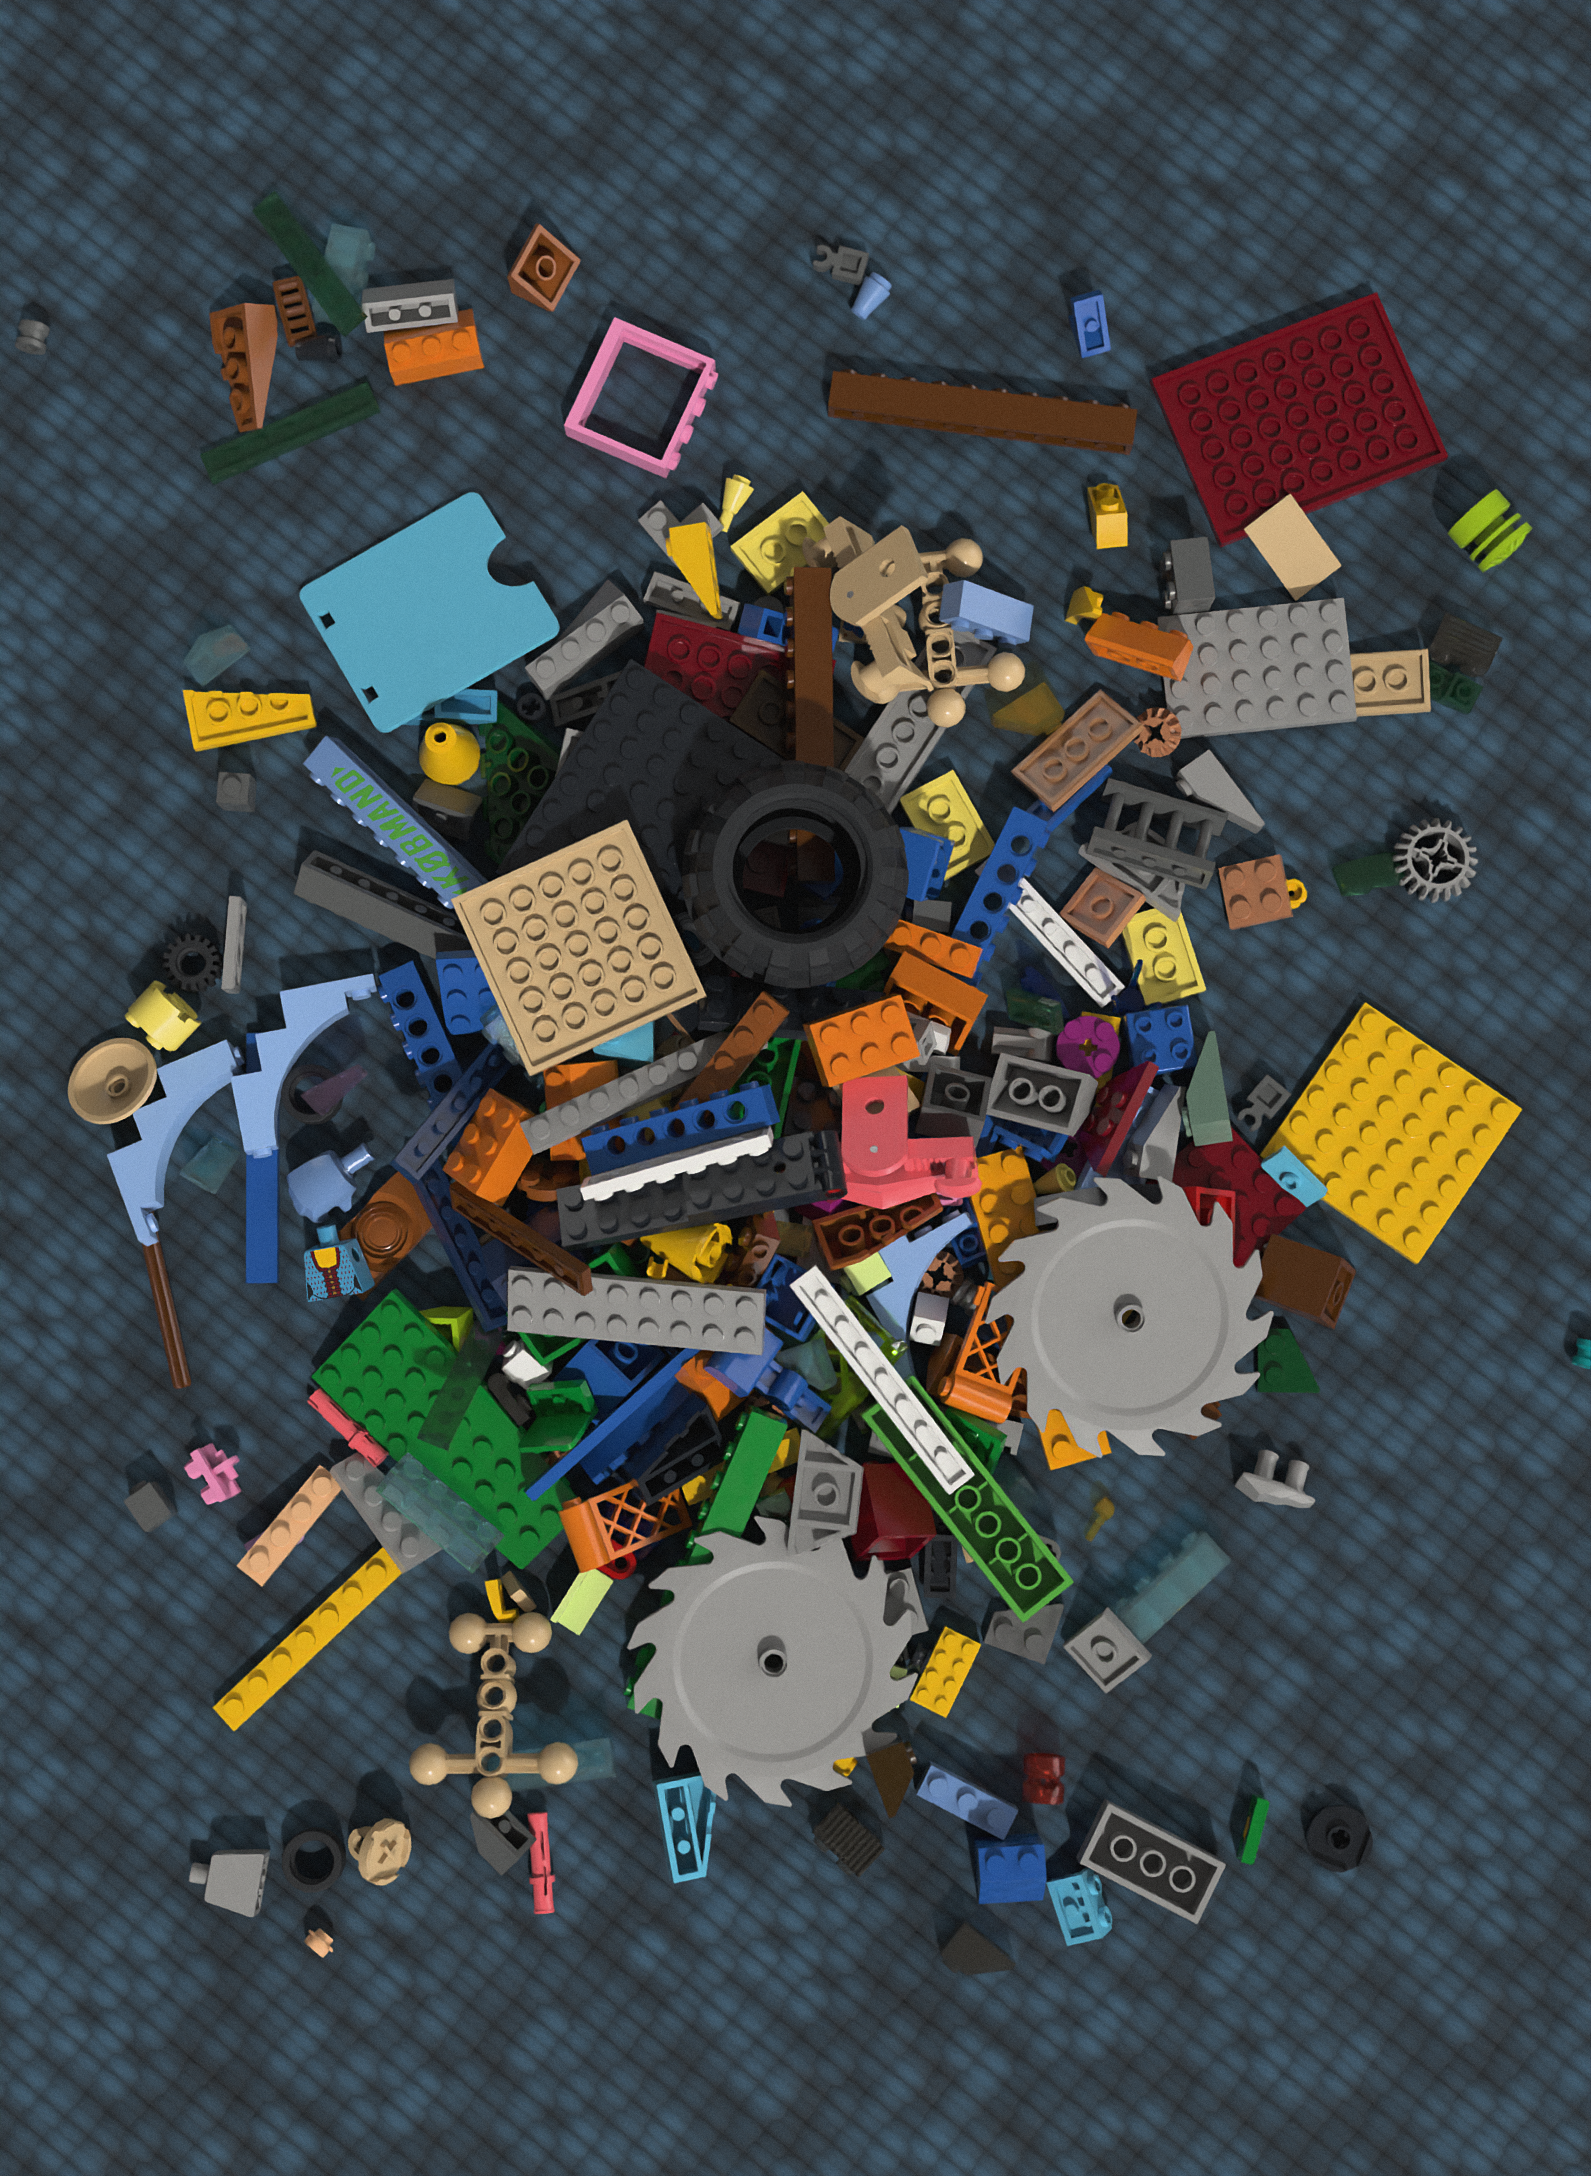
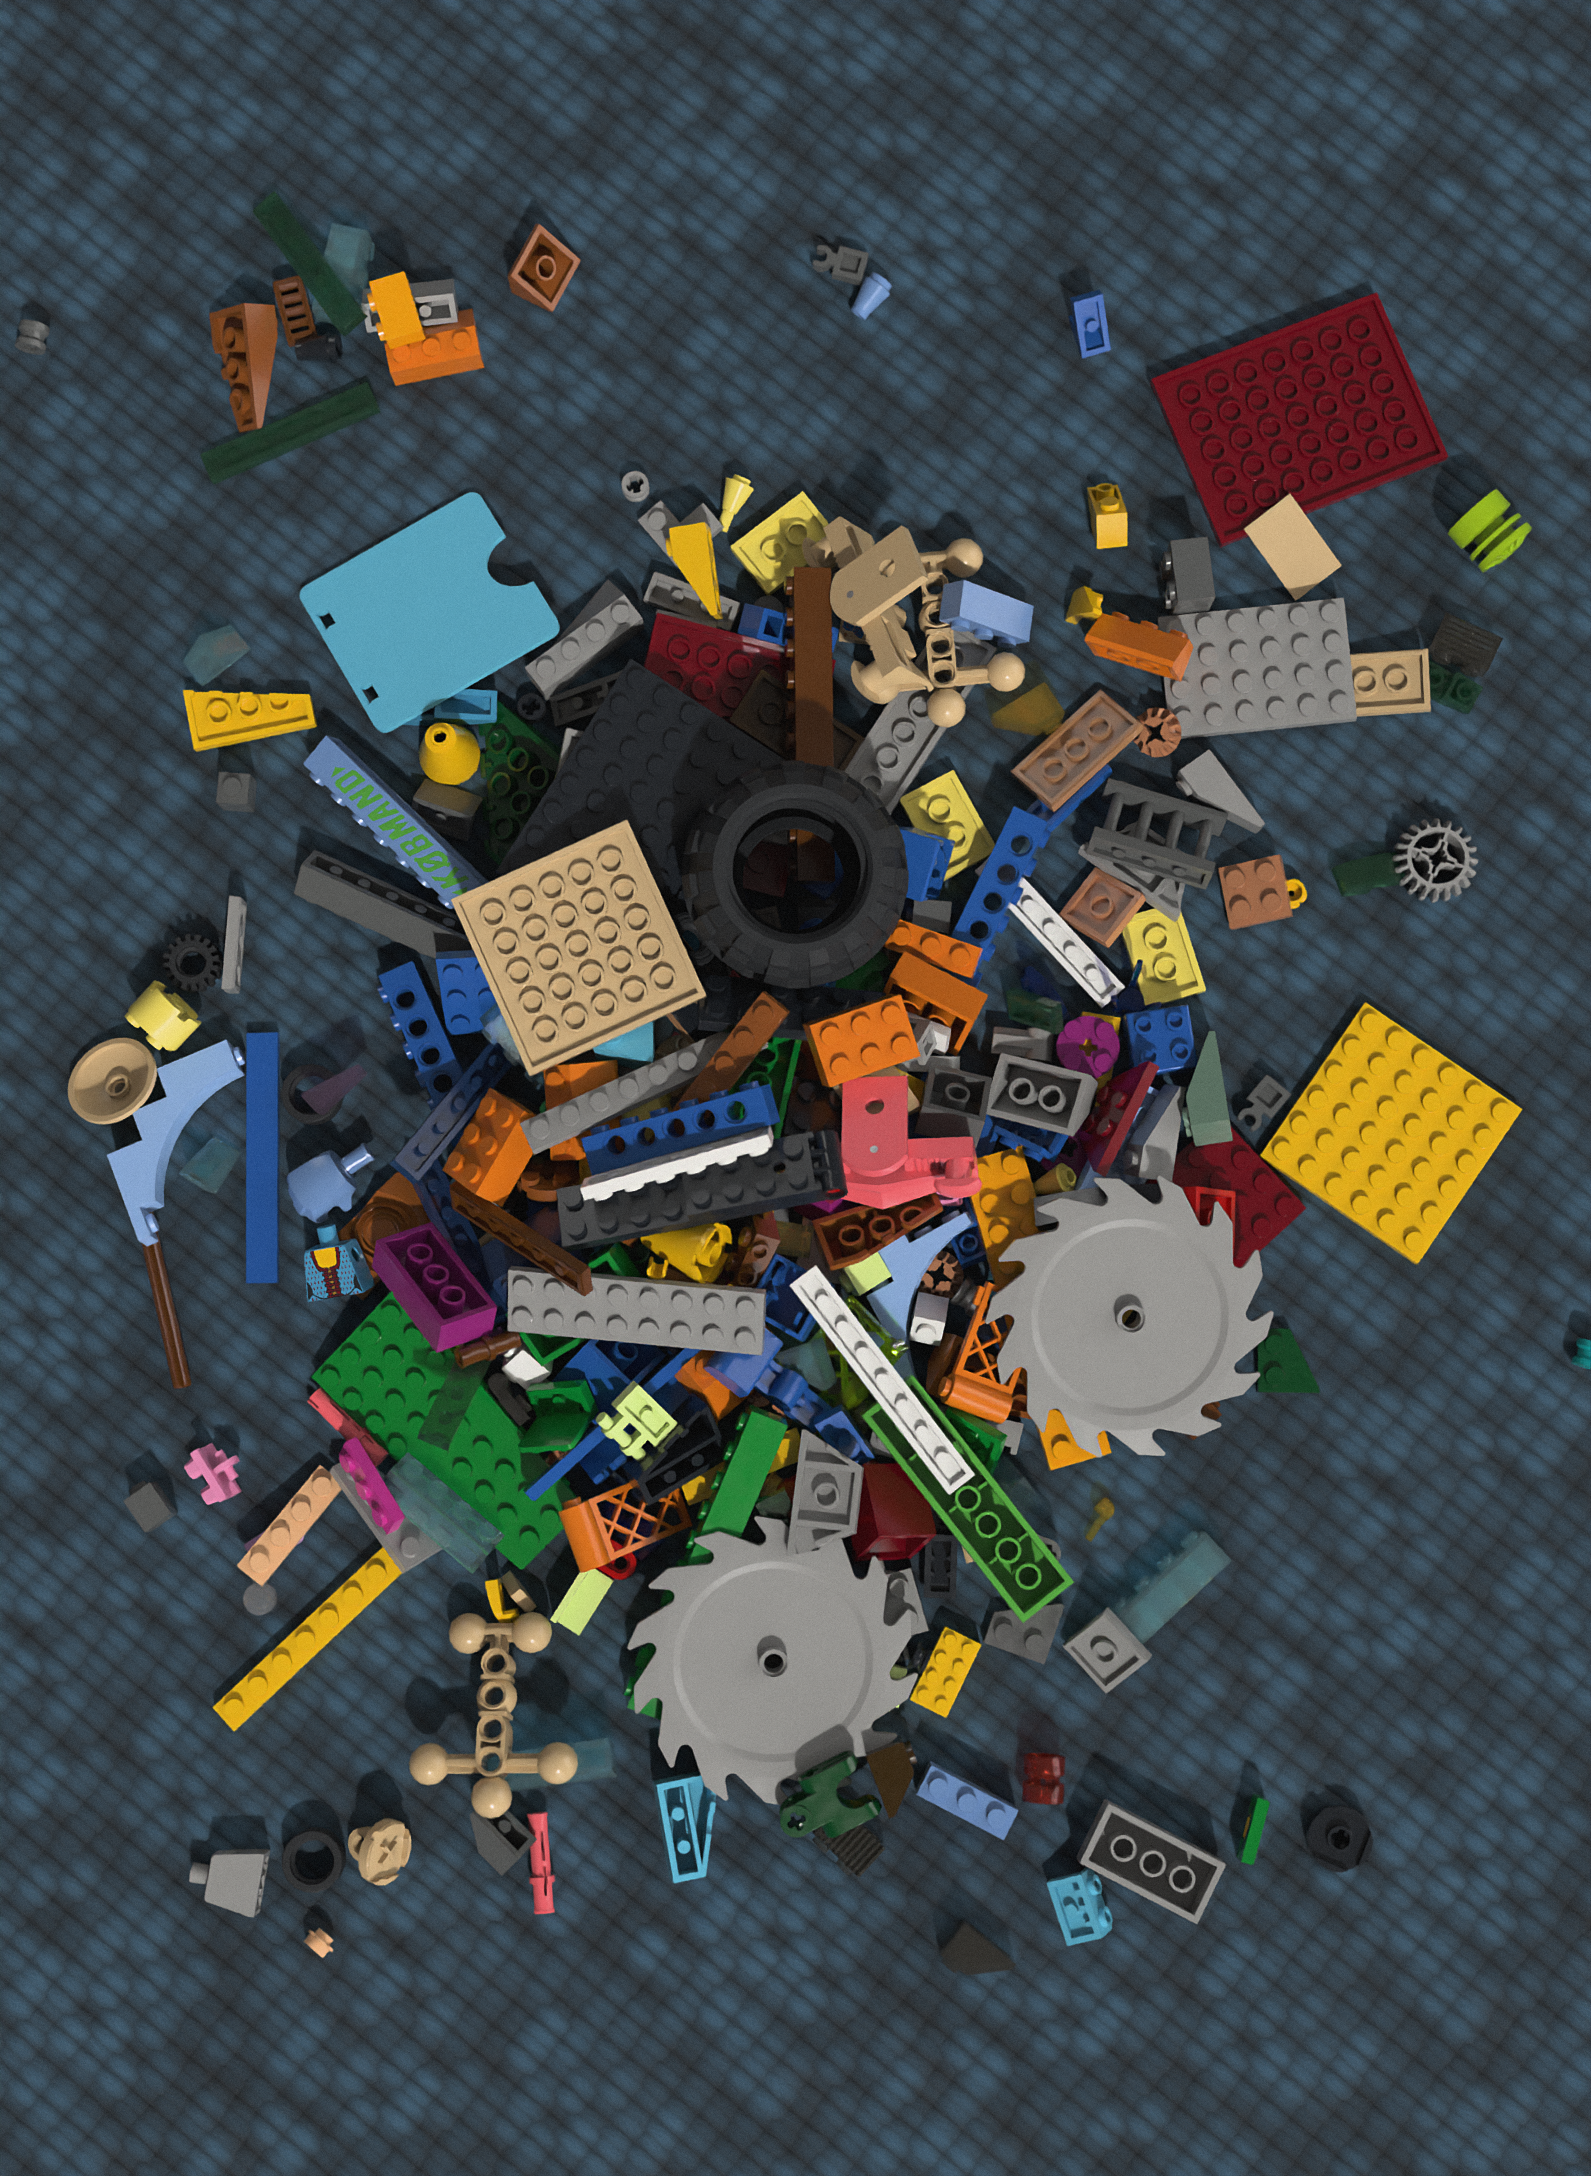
light blue arch [230,974,377,1158] -> none
bright pink window [564,317,718,478] -> none
reddish brown brick [828,369,1137,455] -> none
blue slope [974,1833,1047,1904] -> none
light grey connector [1235,1450,1315,1508] -> none
reddish brown slope [1254,1234,1356,1329] -> none
medium azure plate [1260,1145,1328,1208] -> none
none -> clear tile [243,1583,277,1615]
none -> dark pink plate [339,1437,405,1535]
none -> light orange brick [366,271,426,349]
none -> magenta brick [372,1222,497,1353]
none -> reddish brown pin [454,1330,521,1369]
none -> yellowish green plate [596,1380,678,1461]
none -> light grey bush [621,471,650,502]
none -> dark green piece [779,1750,882,1838]
none -> blue plate [814,1404,875,1465]

